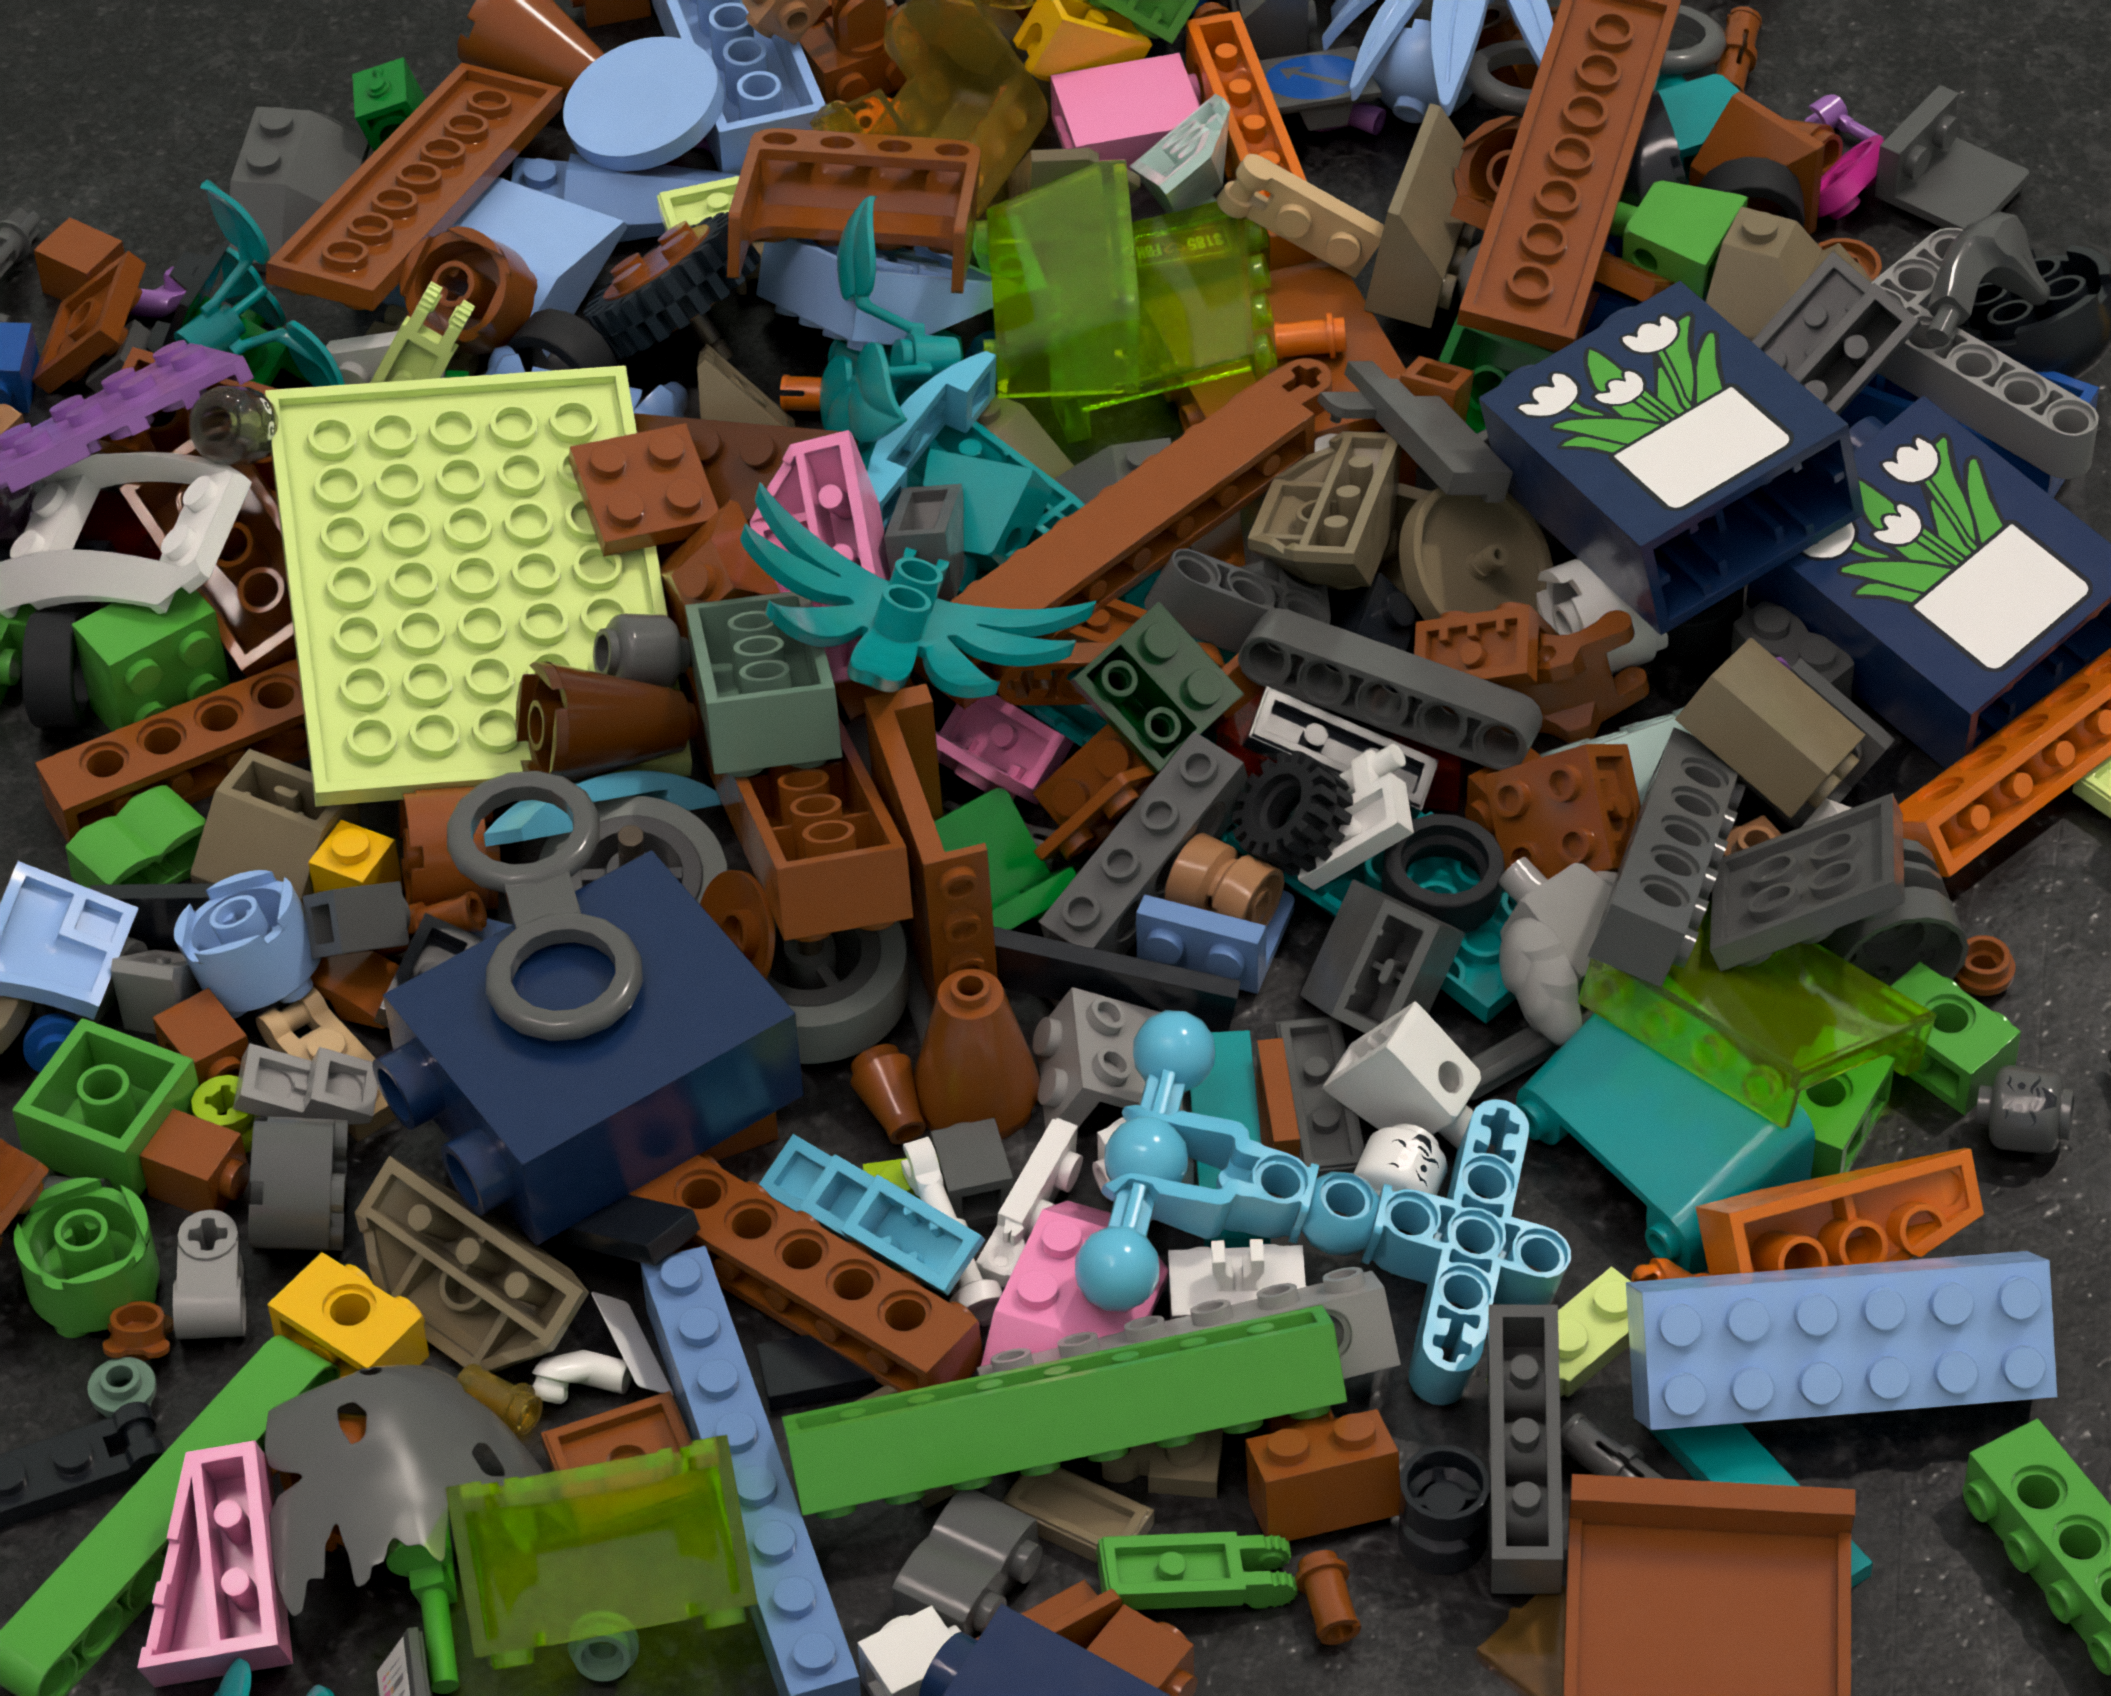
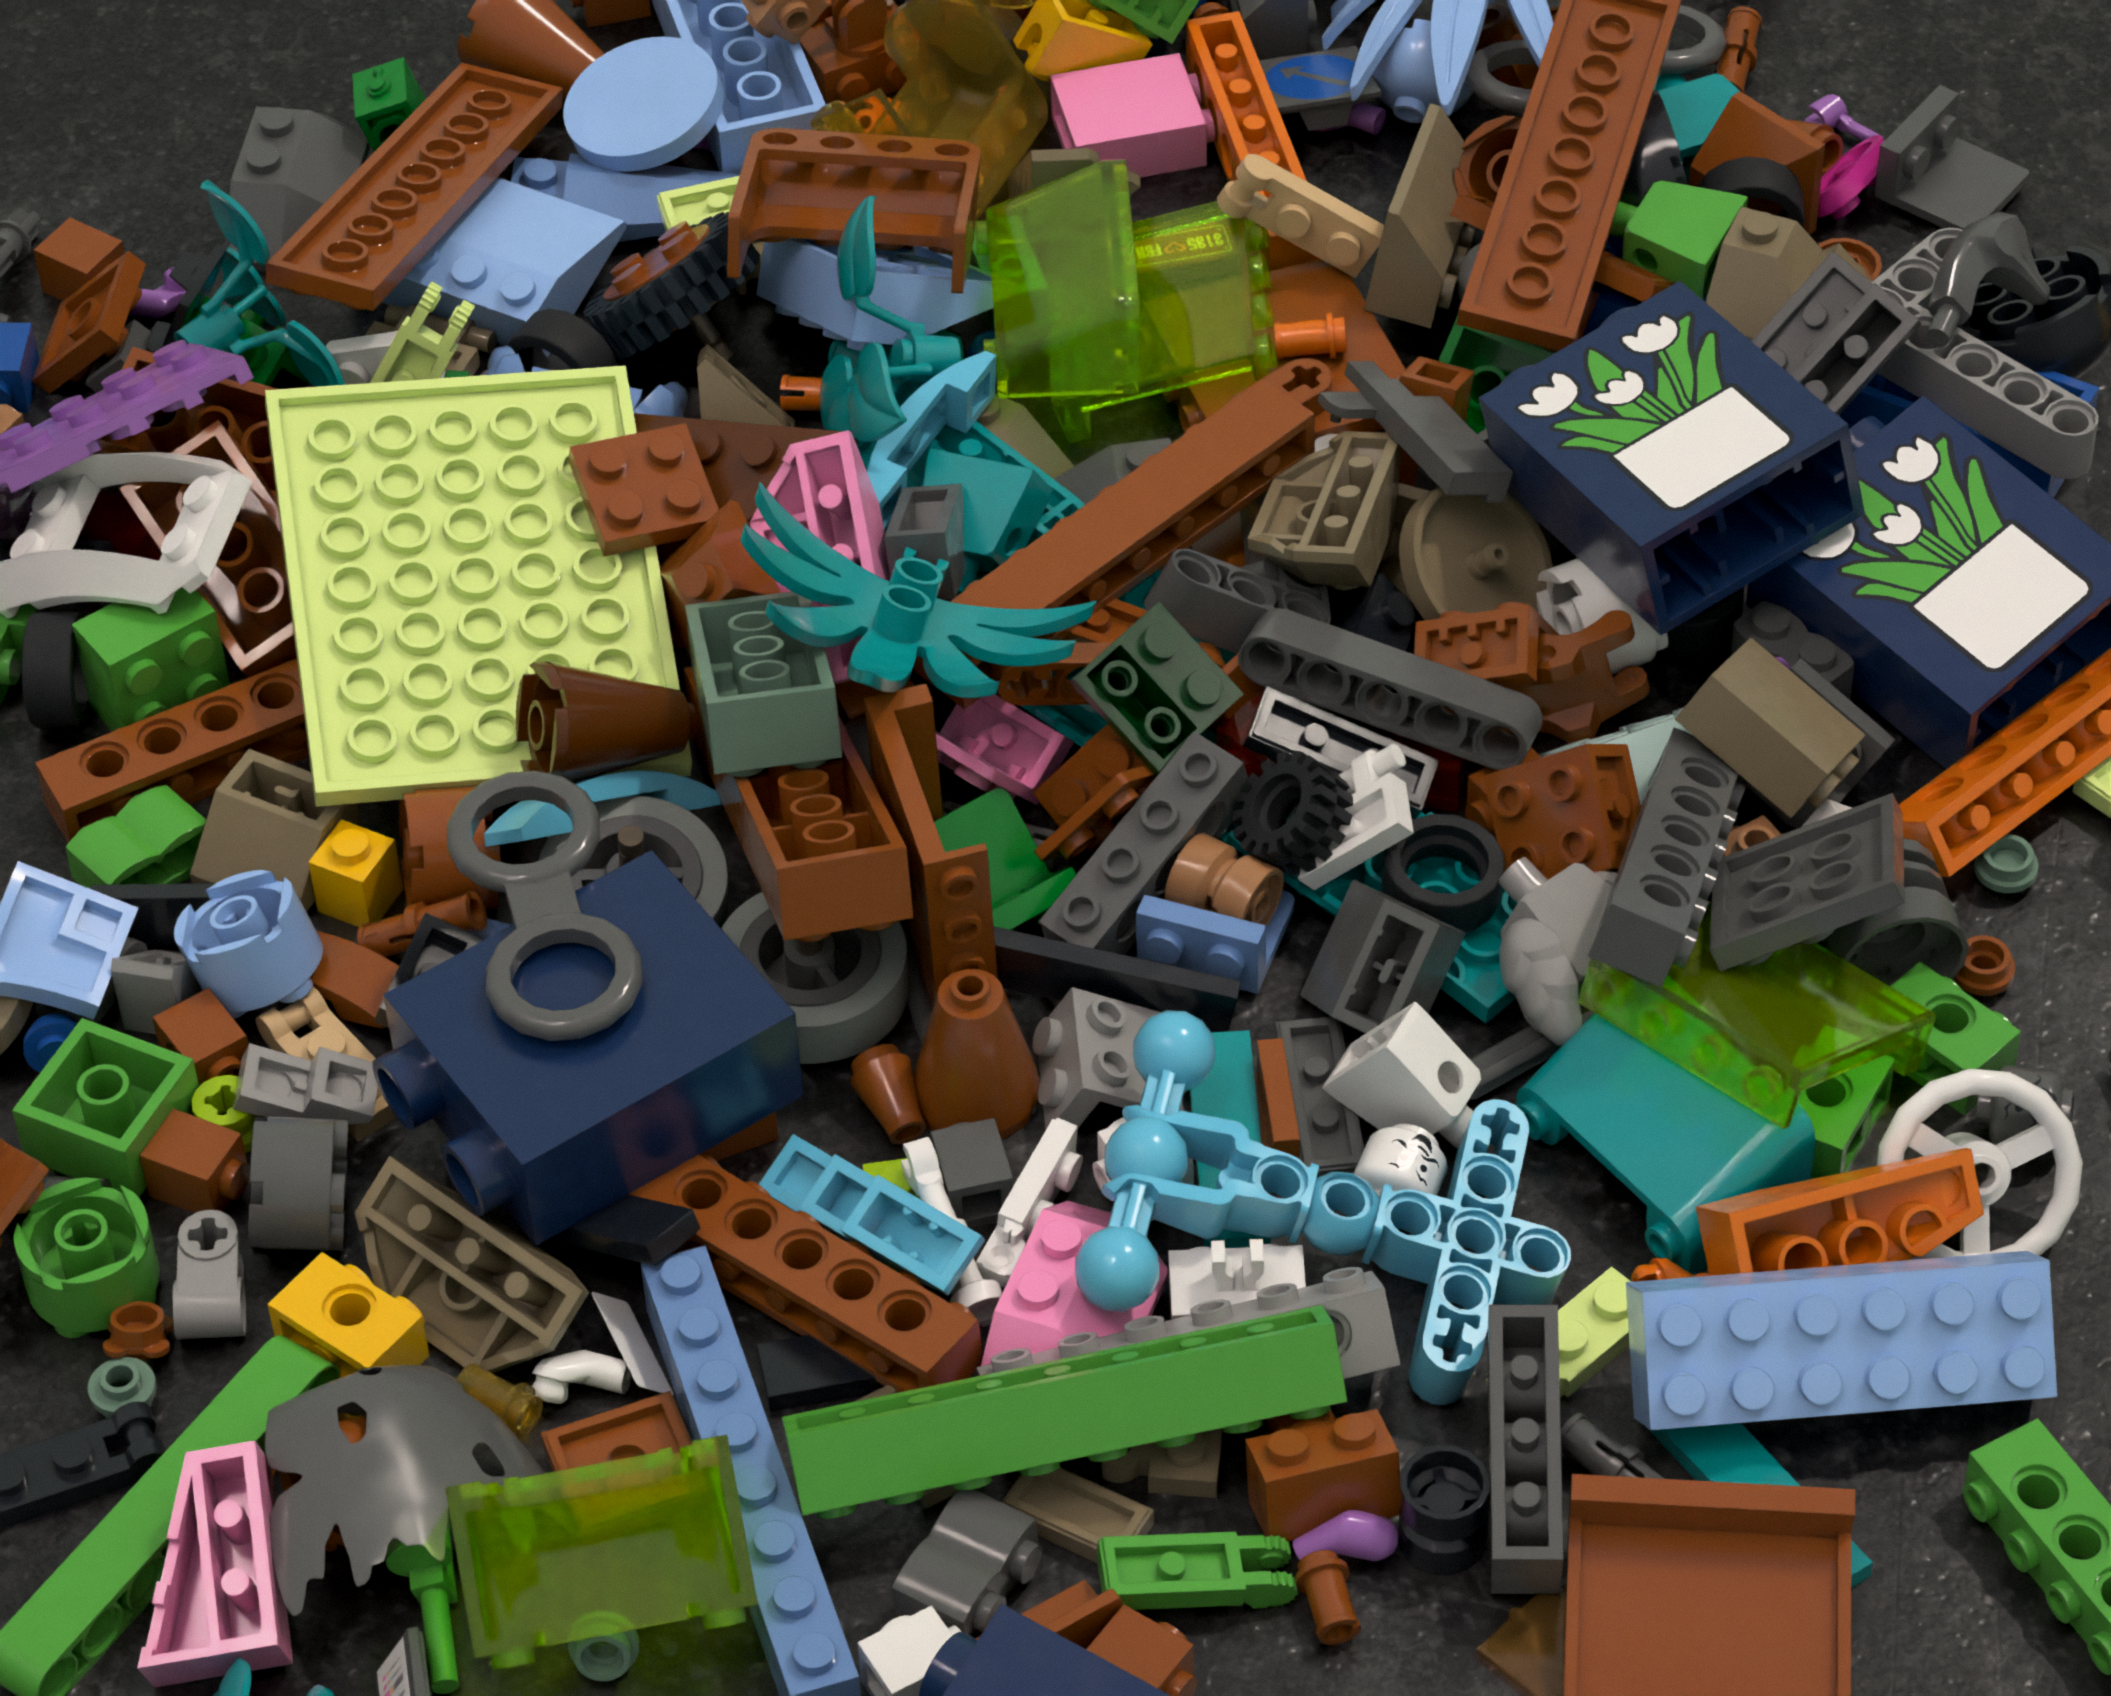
clear smoke head [189,386,279,465] -> none
dark grey brick [303,881,411,959] -> none
dark orange brick [399,226,538,355] -> none
dark grey head [593,613,690,688] -> none
dark orange dish [700,870,775,979] -> none
light aqua wedge [1129,94,1230,223] -> none
none -> medium lavender arm [1293,1510,1398,1561]
none -> white piece [1876,1069,2083,1260]
none -> sand green plate [1974,834,2039,893]

